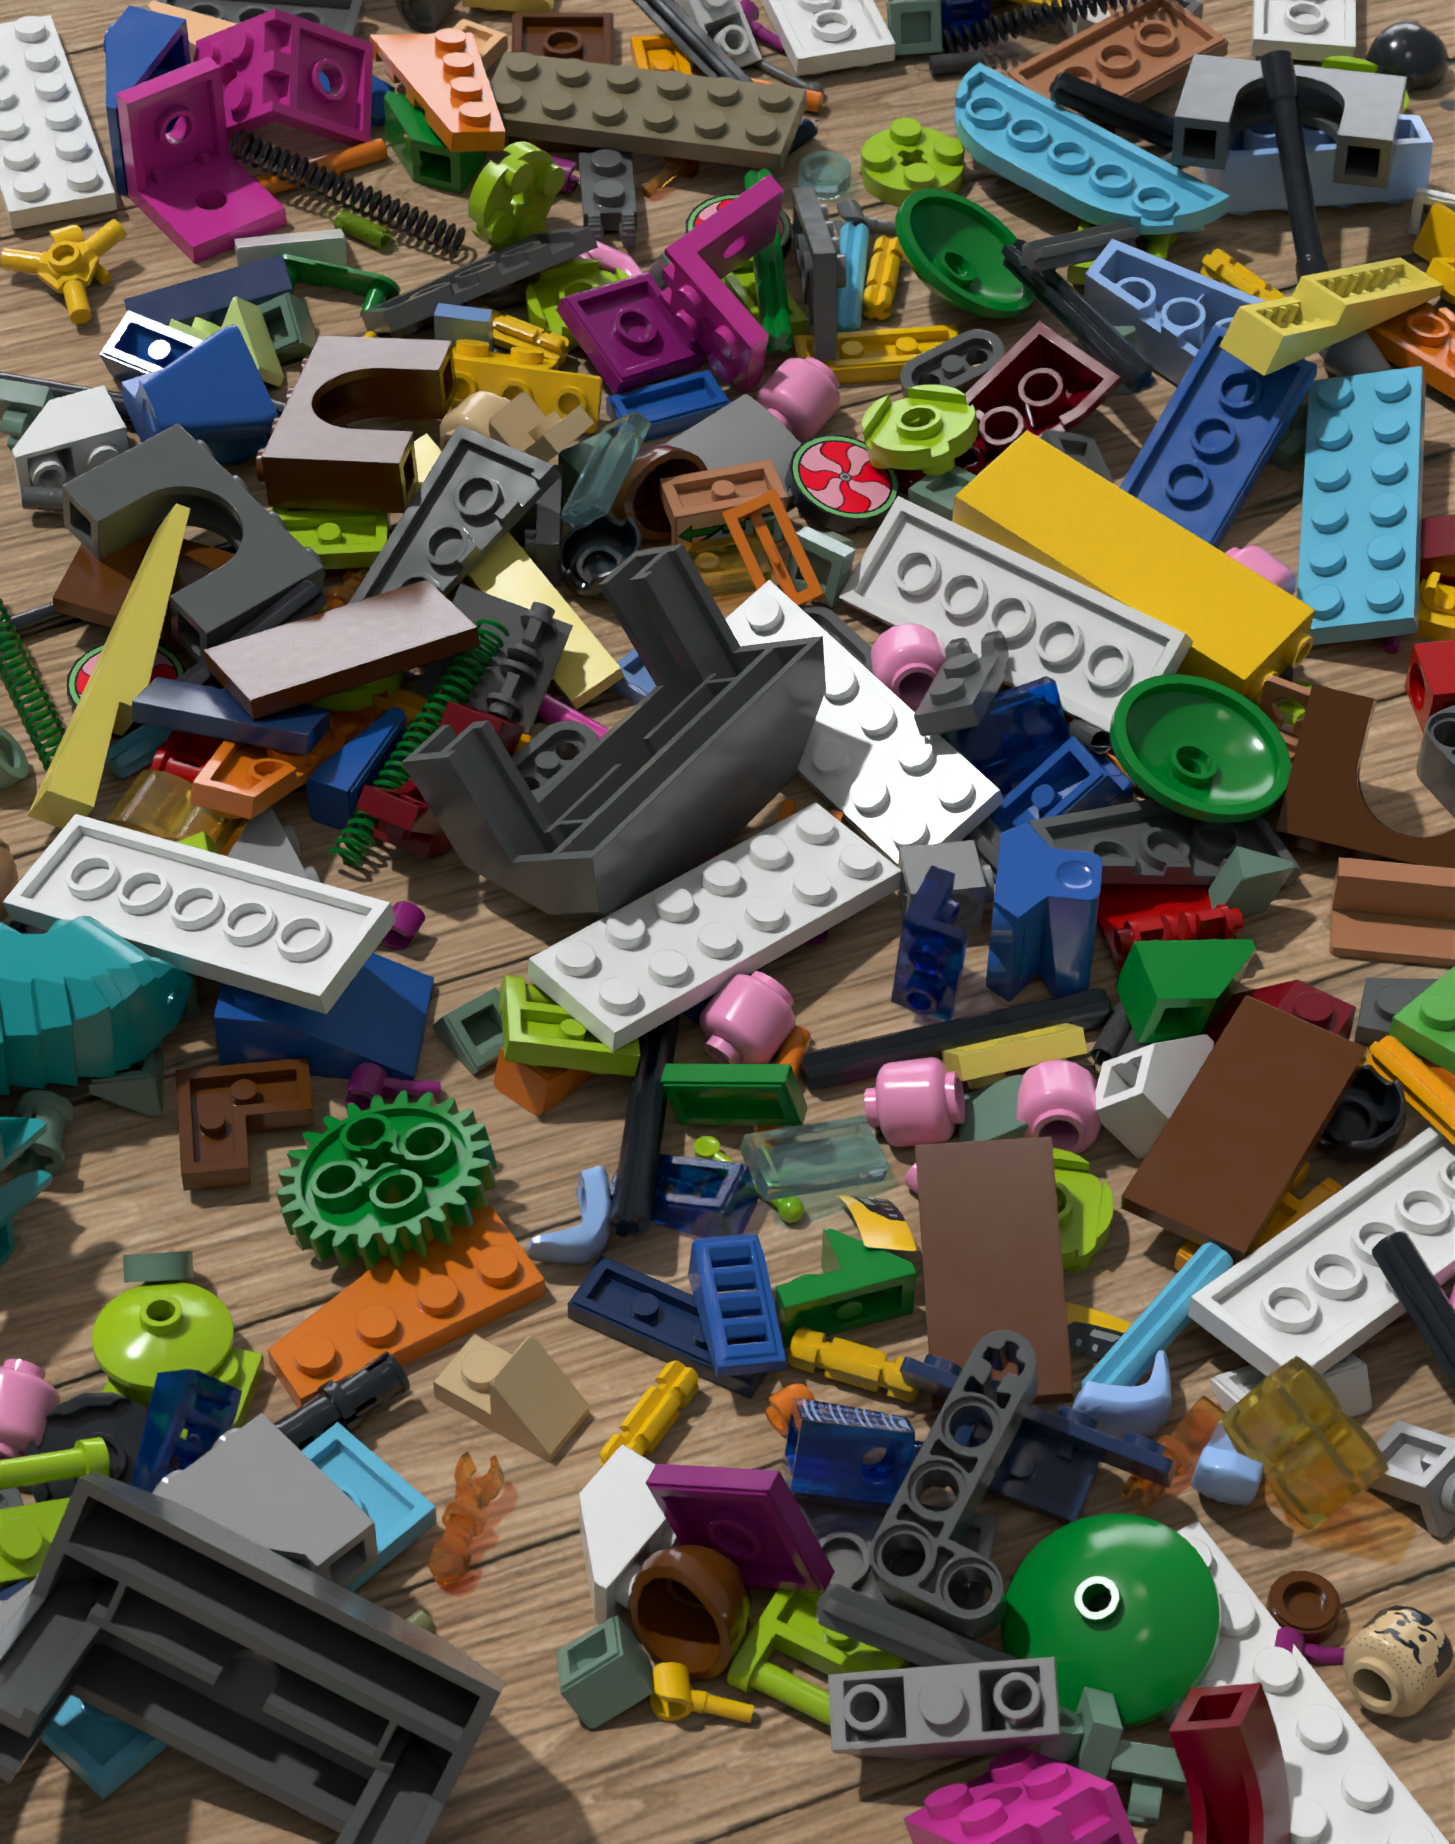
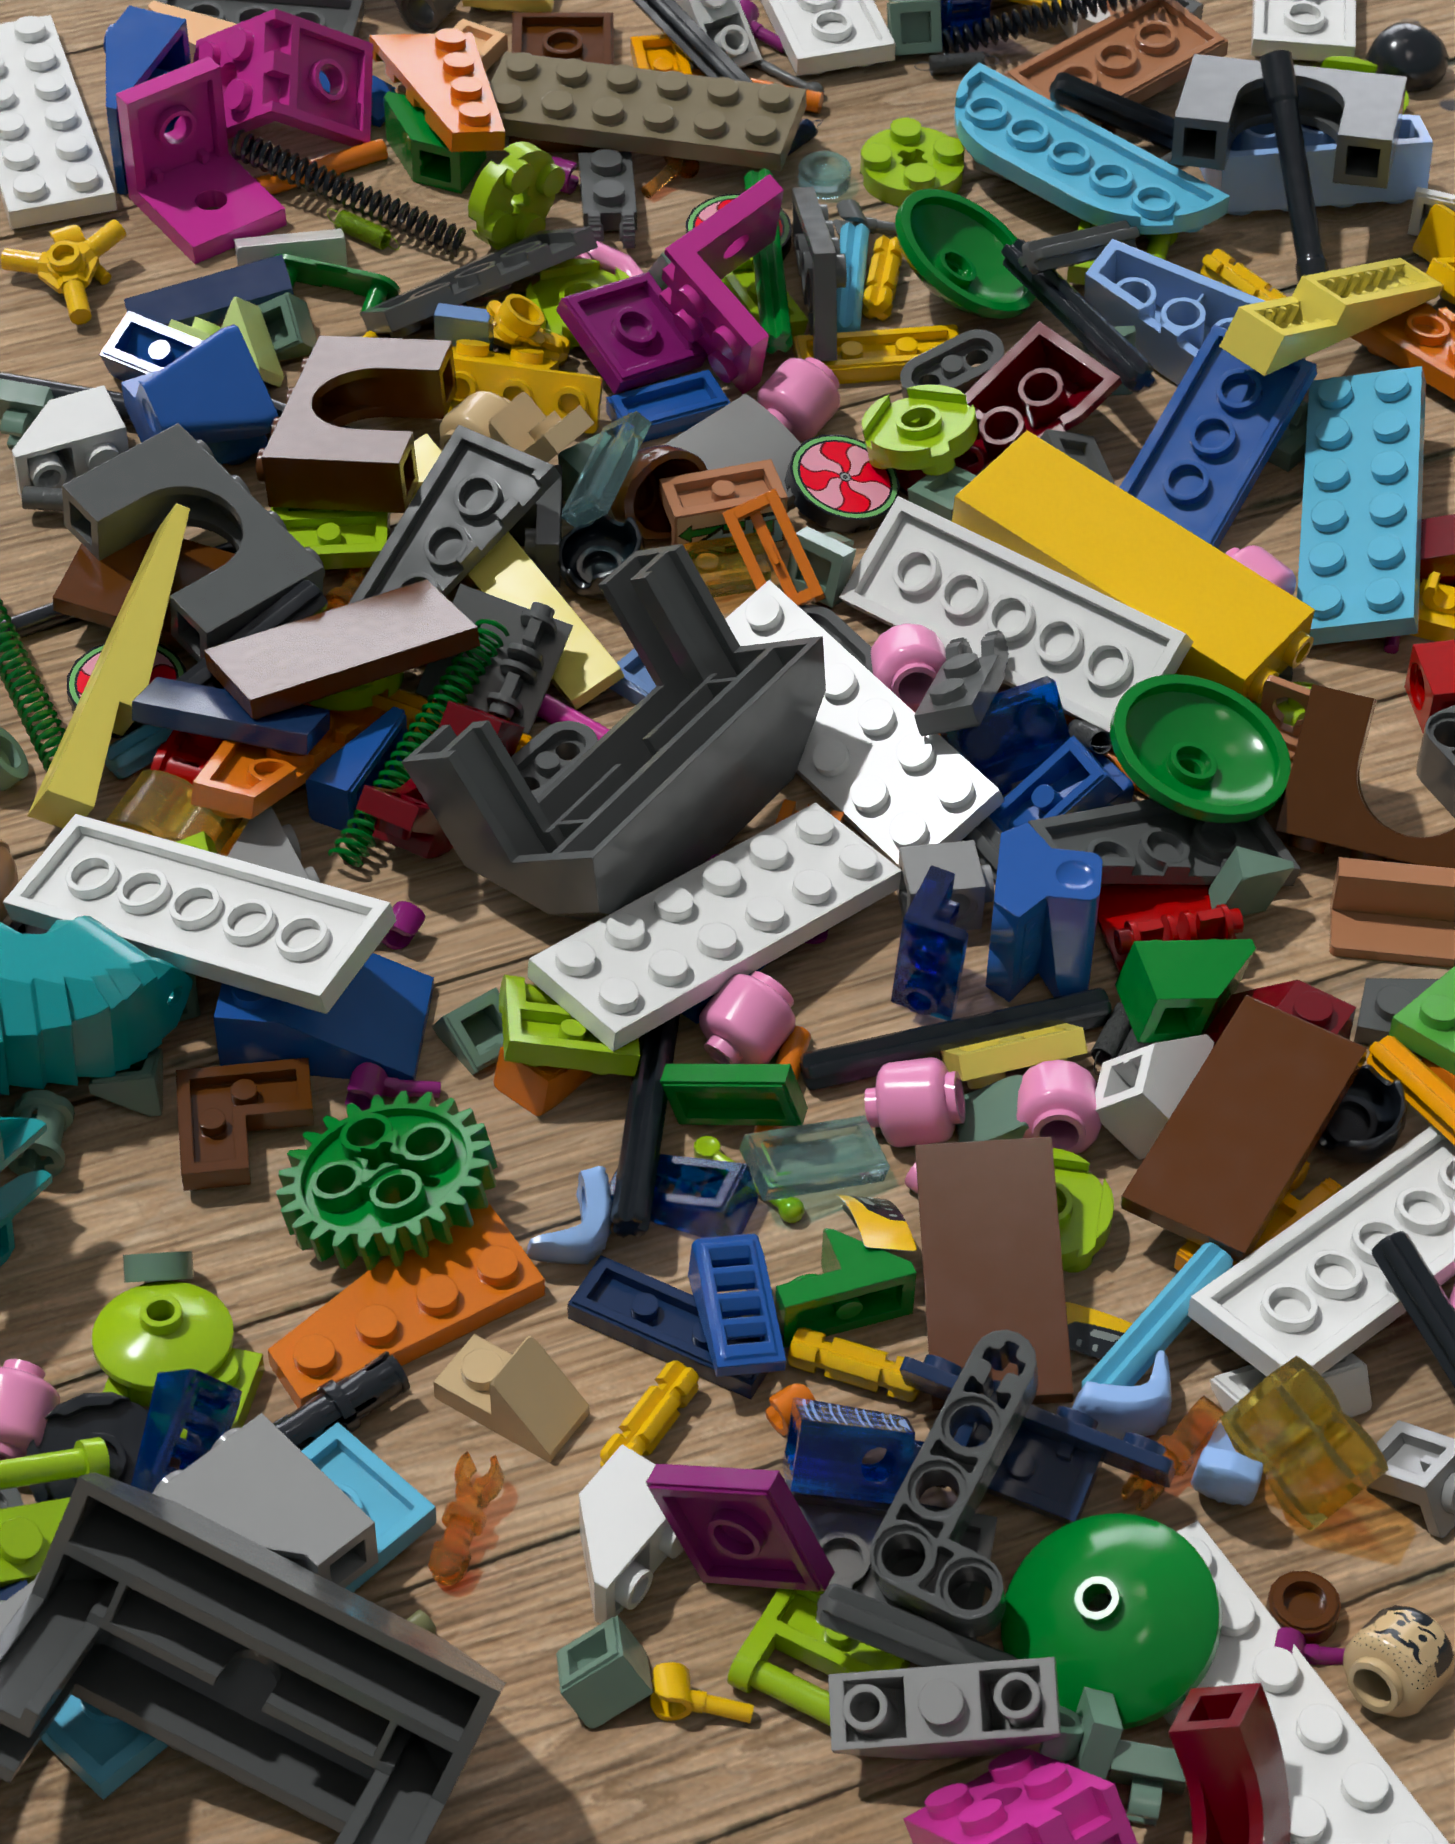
reddish brown hat [630,1545,752,1680] -> none
light grey cone [1318,330,1393,377] -> none
none -> yellow plate [486,294,545,347]

